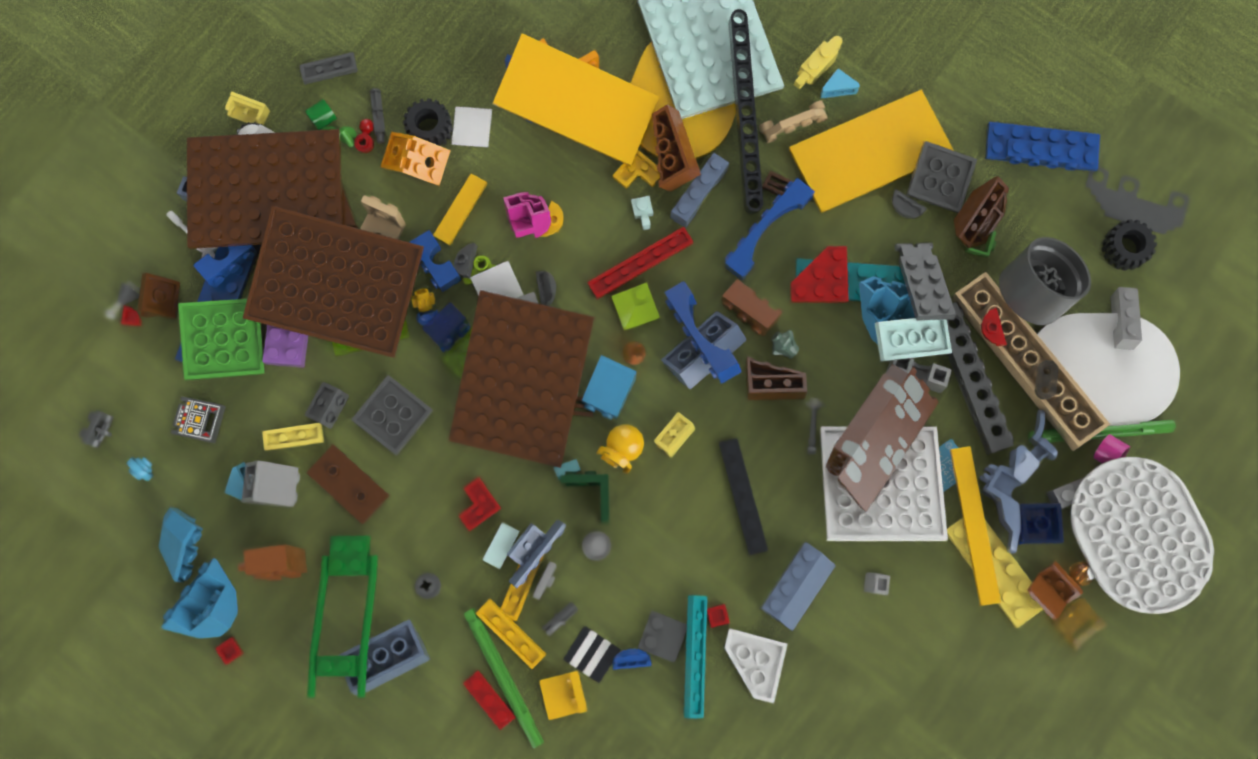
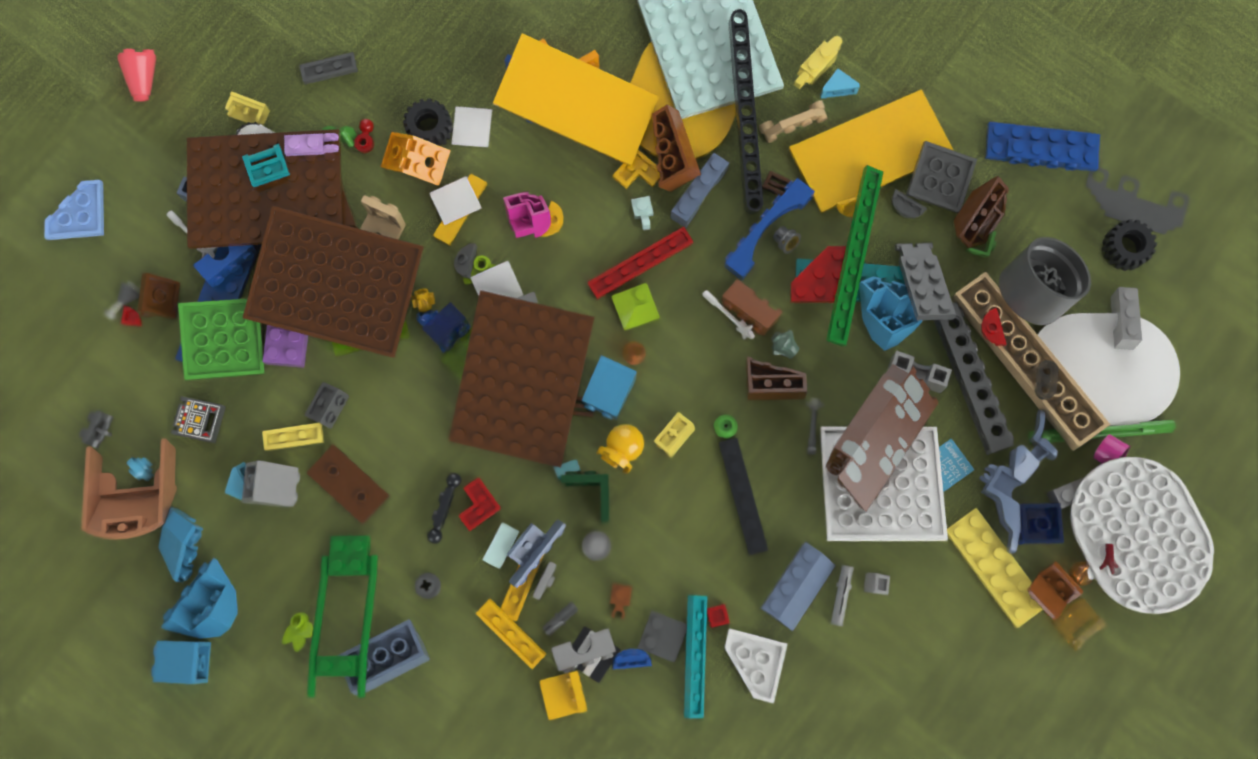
red tile [215,637,244,665] -> none
dark orange piece [237,545,307,581] -> none
green piece [305,99,337,130] -> none
dark grey plate [351,375,434,456] -> none
dark grey piece [370,88,386,144] -> none
blue arch [410,230,462,292] -> none
red plate [462,670,516,731] -> none
bright green piece [464,608,544,749] -> none
dark grey plate [535,271,556,306] -> none
sand blue slope [661,311,747,389] -> none
blue arch [664,281,742,384] -> none
light aqua plate [875,318,952,362] -> none
yellow tile [950,446,1001,606] -> none
none -> light blue plate [44,180,104,240]
none -> nougat windscreen [81,439,177,540]
none -> coral cone [117,49,156,102]
none -> dark azure slope [151,641,211,684]
none -> teal plate [242,143,290,187]
none -> lime plate [282,613,313,652]
none -> lavender hinge [284,133,339,156]
none -> black plate [427,472,462,544]
none -> white sticker [429,176,482,225]
none -> light grey arch [551,628,616,674]
none -> dark orange plate [610,584,632,619]
none -> white piece [702,290,755,340]
none -> bright green plate [714,414,738,439]
none -> dark grey piece [773,226,801,254]
none -> green plate [826,165,883,347]
none -> light grey pin [830,565,854,626]
none -> yellow plate [836,196,857,218]
none -> dark red bar [1099,544,1119,574]

